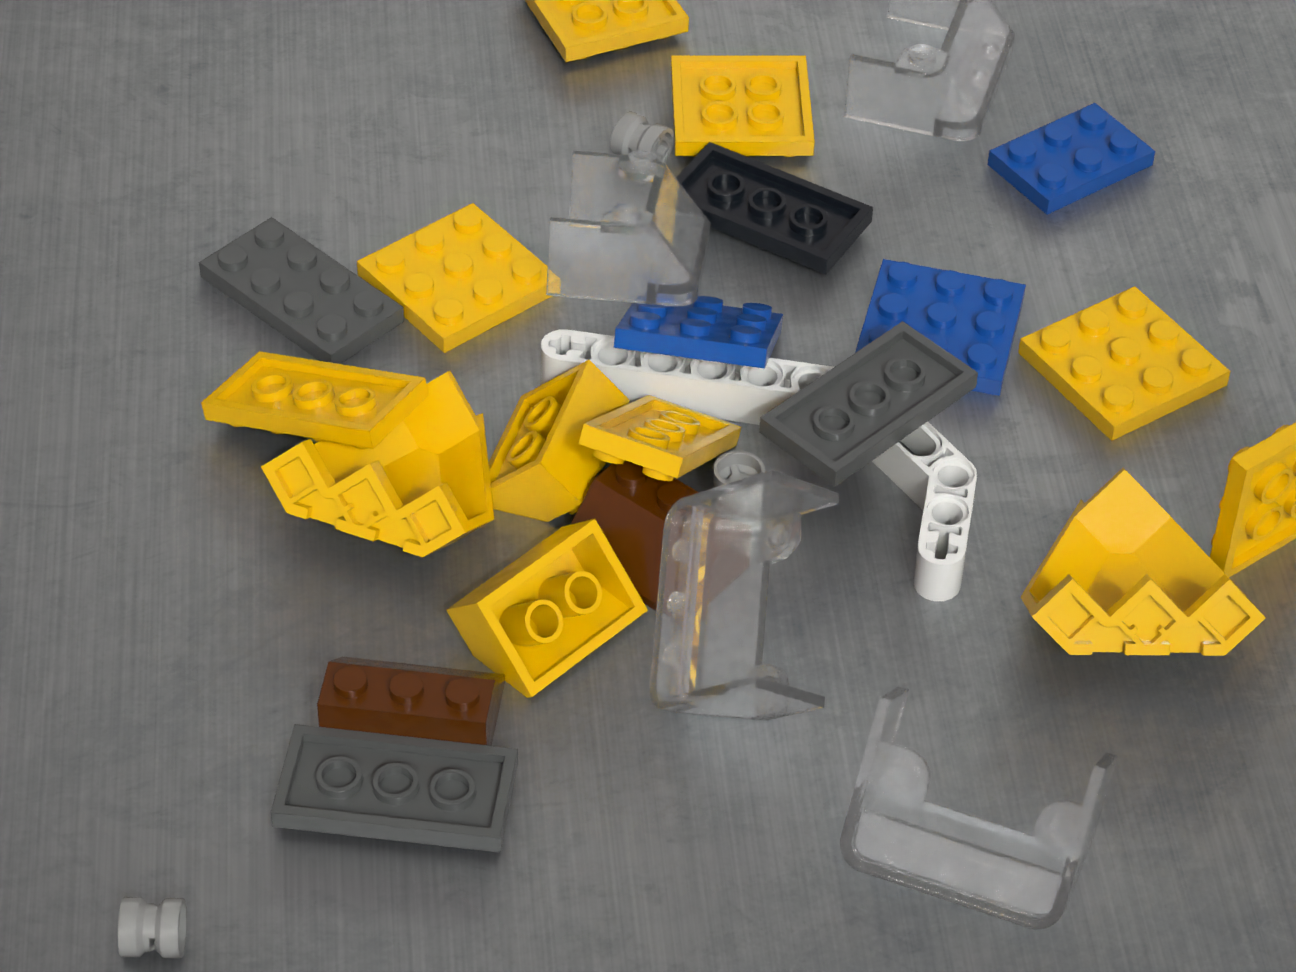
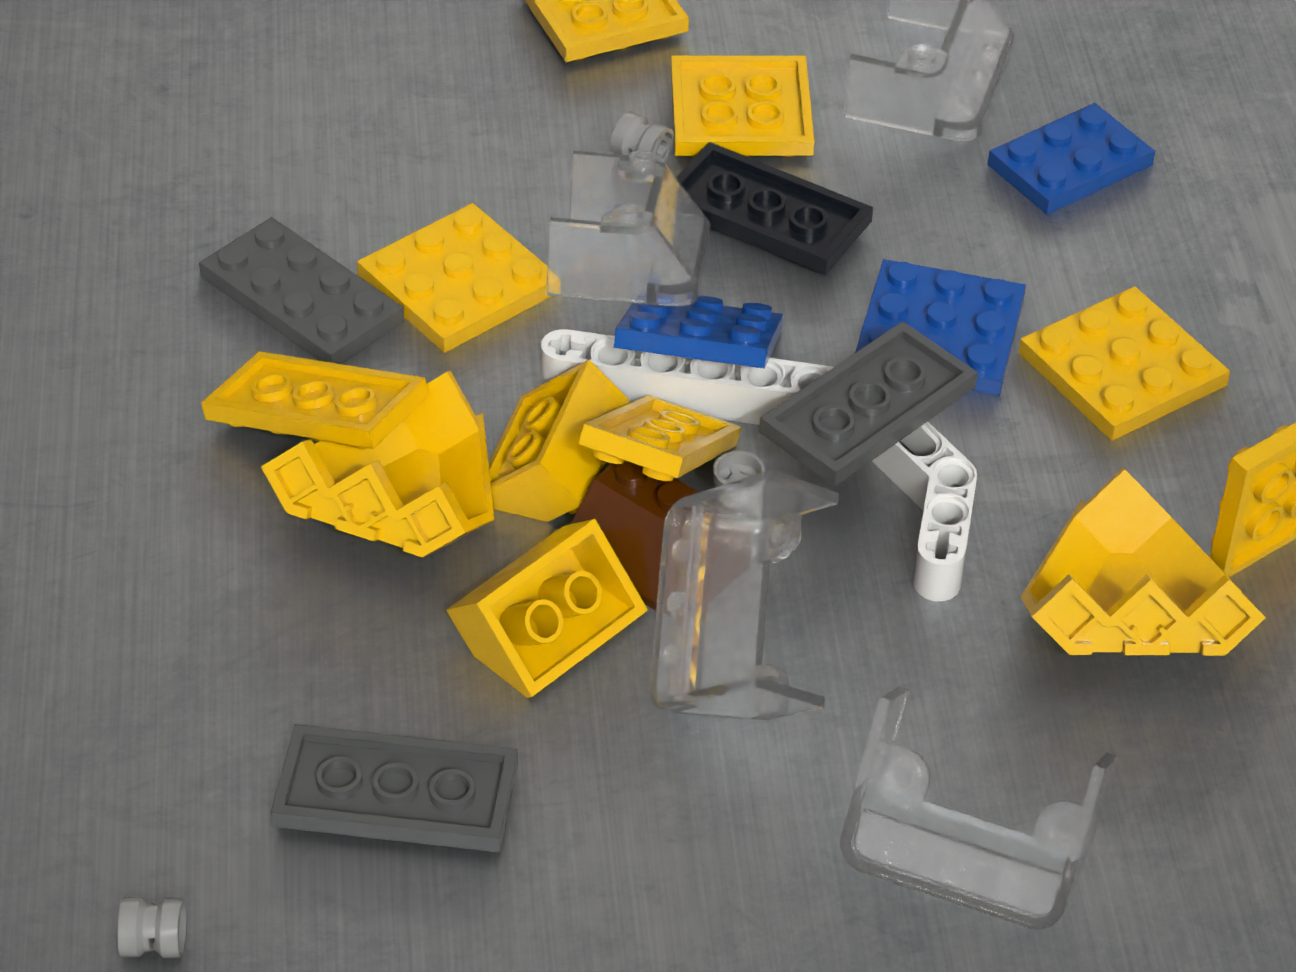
reddish brown slope [317,656,505,746] -> none

